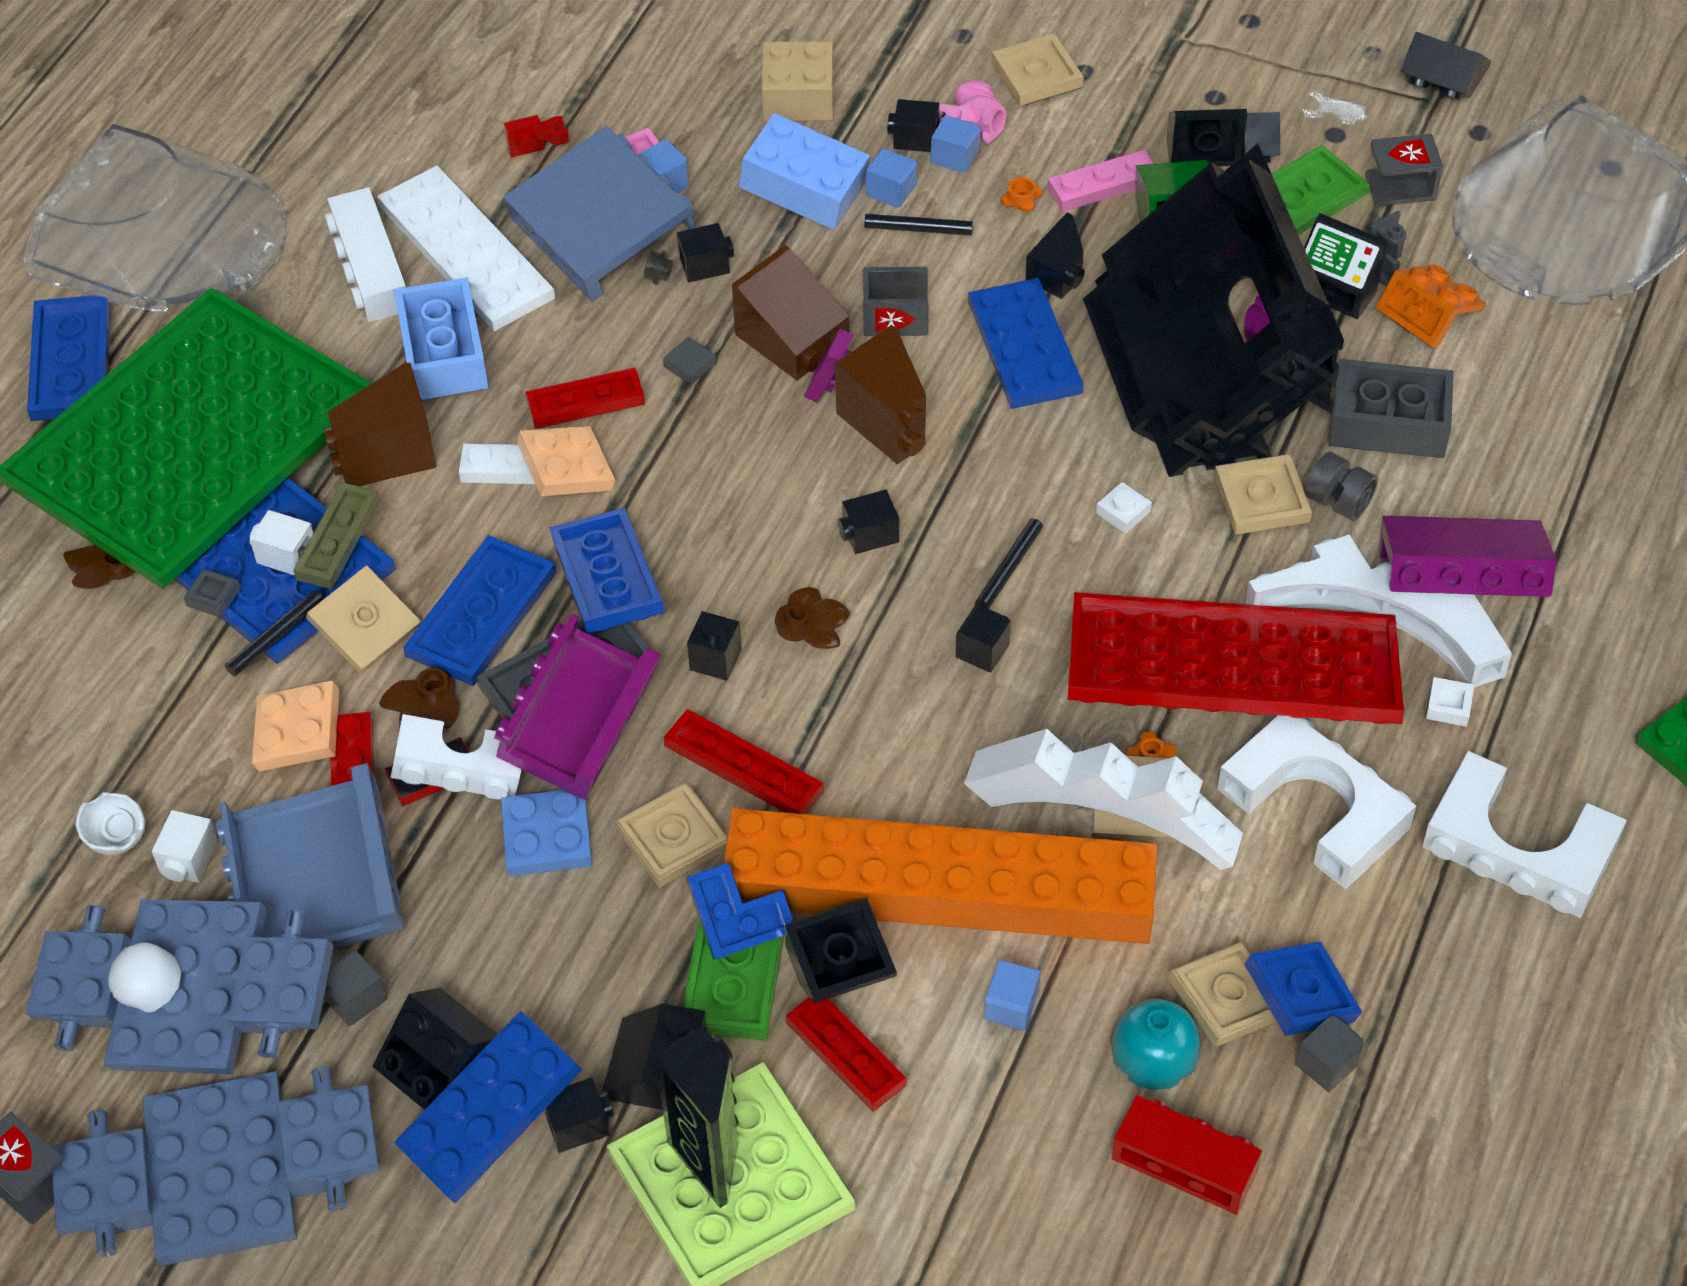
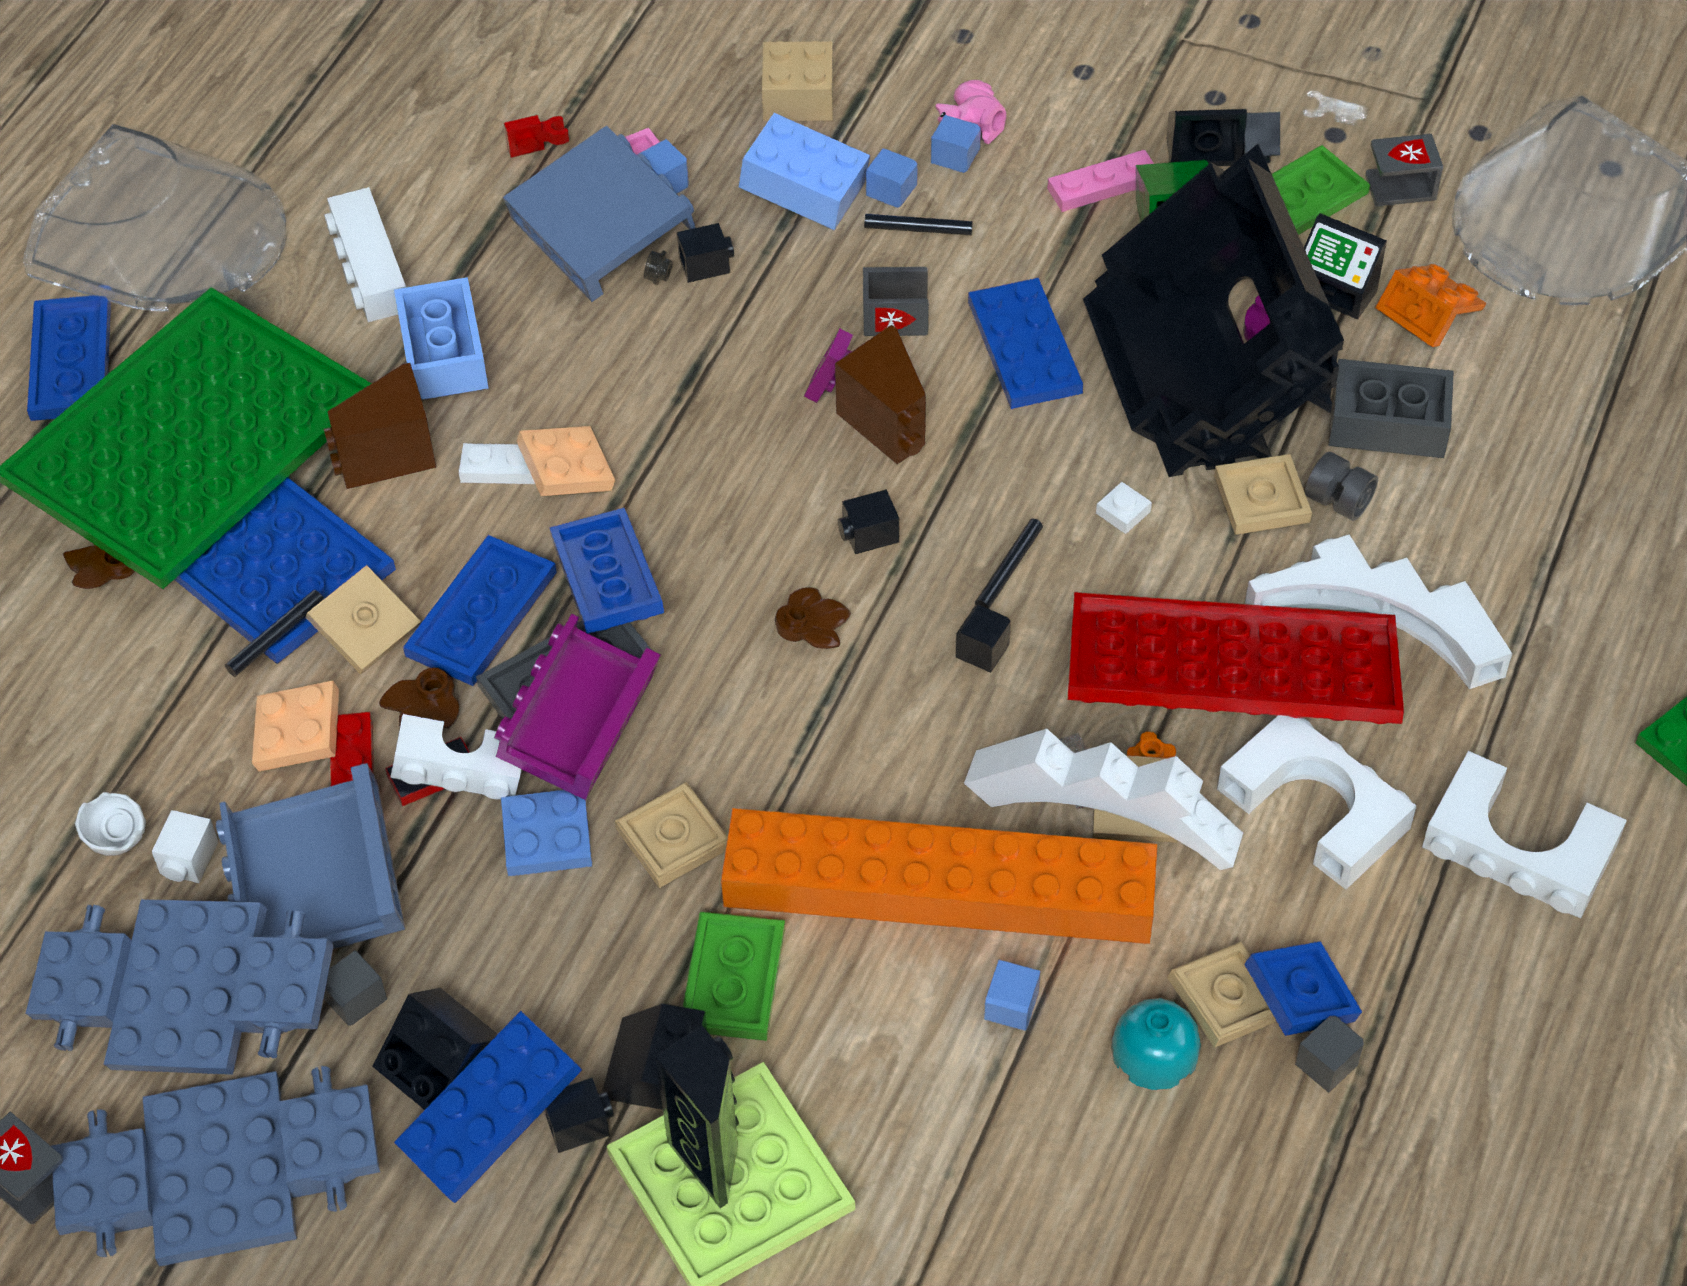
white hair [108,942,181,1012] -> none
dark grey tile [184,569,241,618] -> none
white brick [250,510,313,575] -> none
olive plate [293,482,380,589] -> none
white plate [377,166,555,331] -> none
red plate [525,368,645,429] -> none
dark grey tile [663,337,716,385] -> none
red plate [664,709,824,814] -> none
blue plate [685,863,794,960] -> none
black brick [687,611,742,681] -> none
reddish brown slope [732,245,850,381] -> none
black slope [785,898,897,1003] -> none
red plate [786,998,907,1112] -> none
black brick [887,99,940,152] -> none
tan plate [992,33,1084,106] -> none
orange plate [1001,177,1042,212] -> none
black slope [1025,212,1085,299] -> none
red brick [1112,1095,1263,1215] -> none
dark grey hinge [1368,211,1407,286] -> none
magenta panel [1379,516,1557,597] -> none
black slope [1400,32,1491,100] -> none
white plate [1426,677,1474,727] -> none

